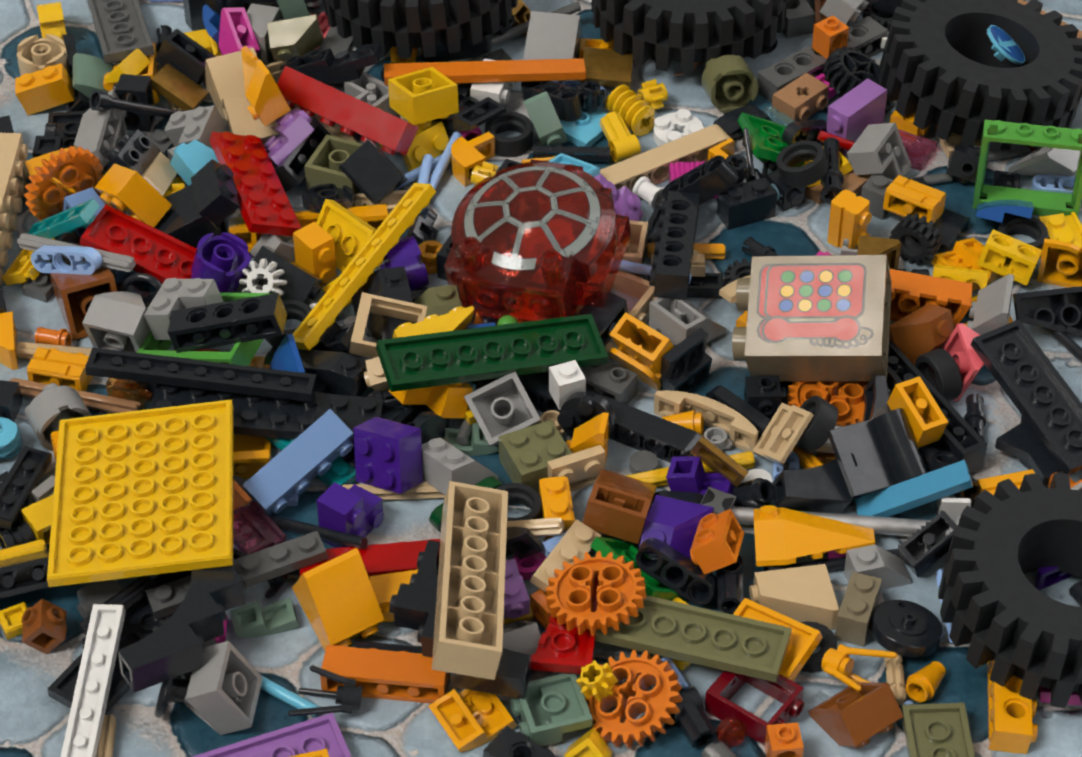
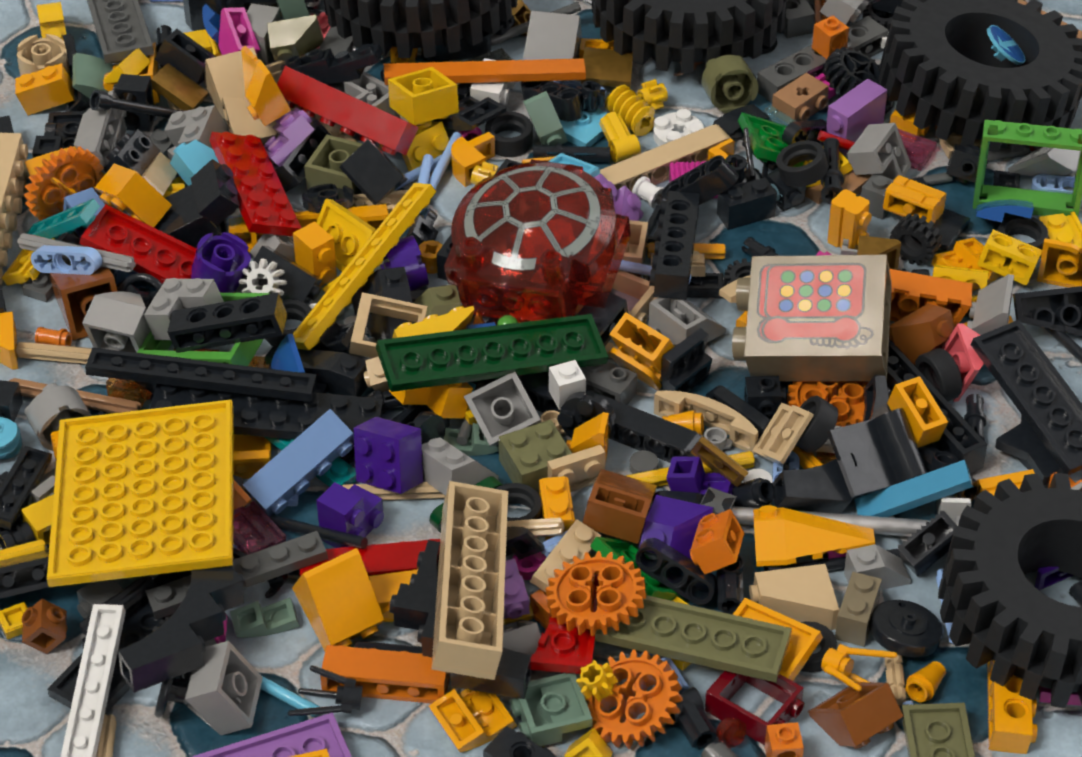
light orange brick [27,347,93,392] -> none

